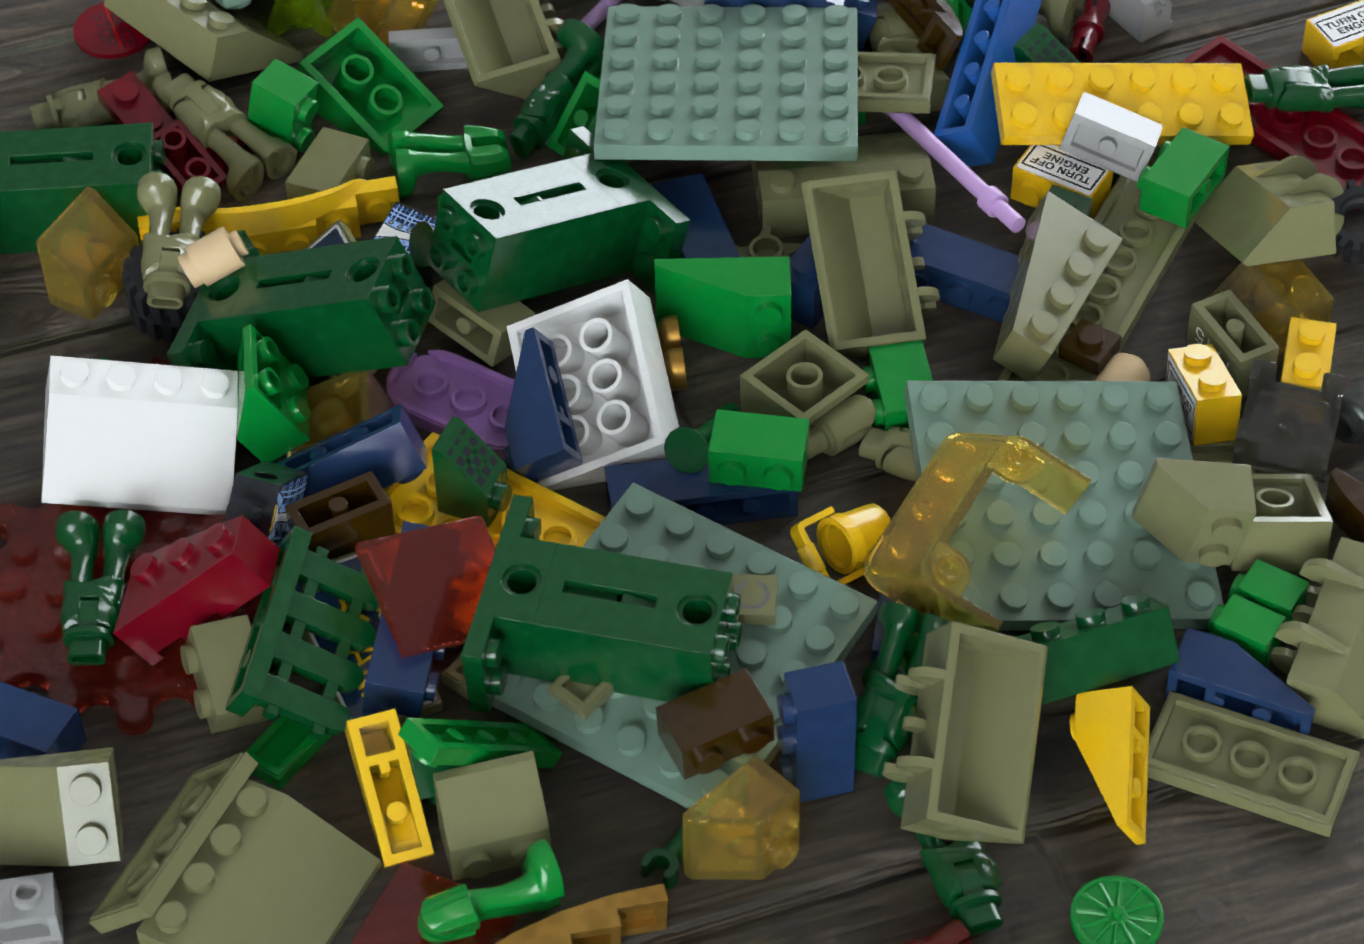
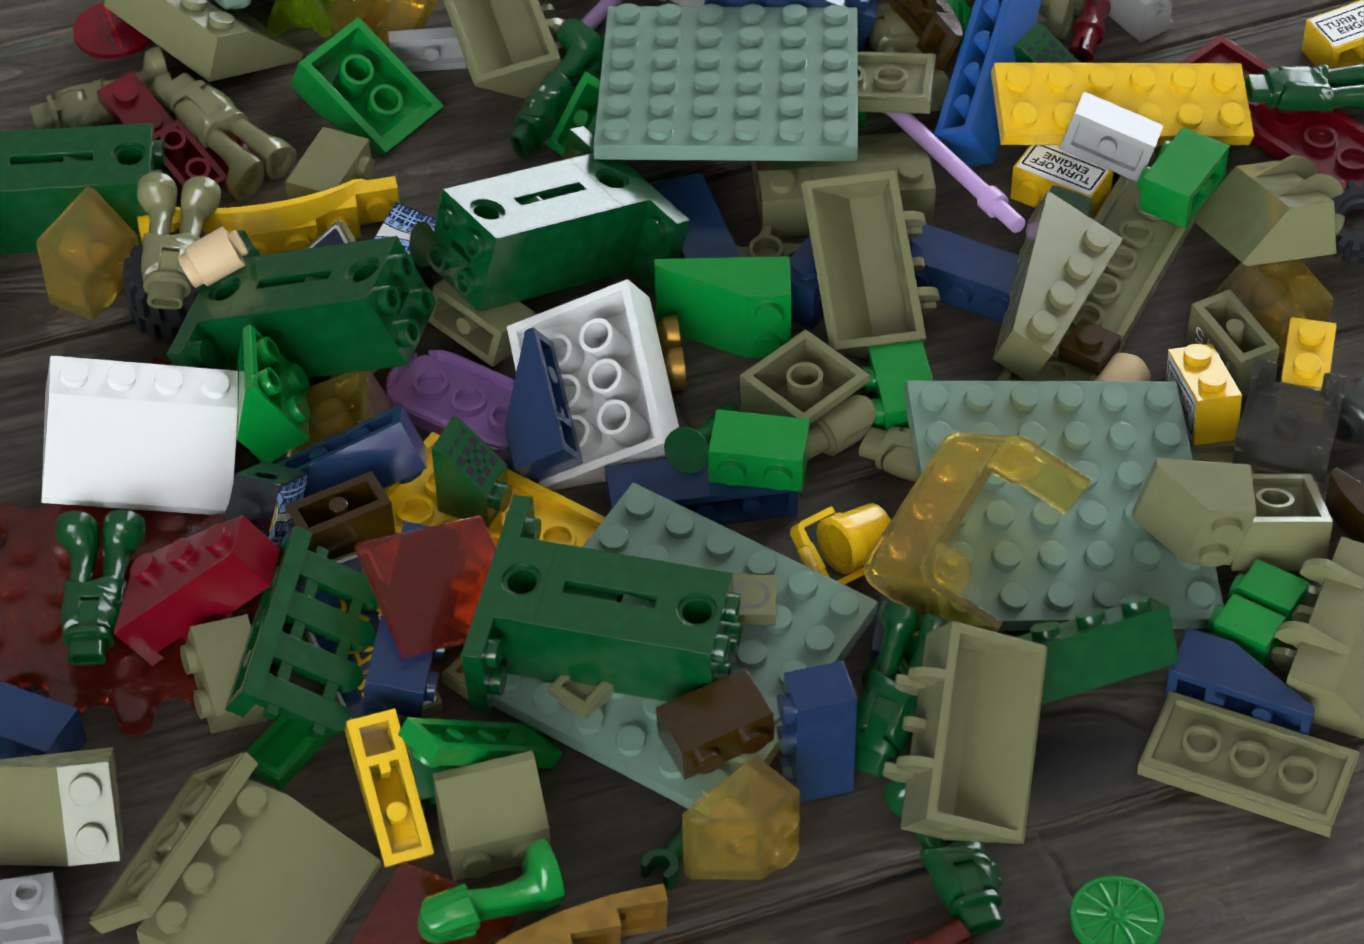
green brick [247,58,319,153] -> none
green piece [388,125,512,199] -> none
yellow slope [1069,686,1150,845] -> none

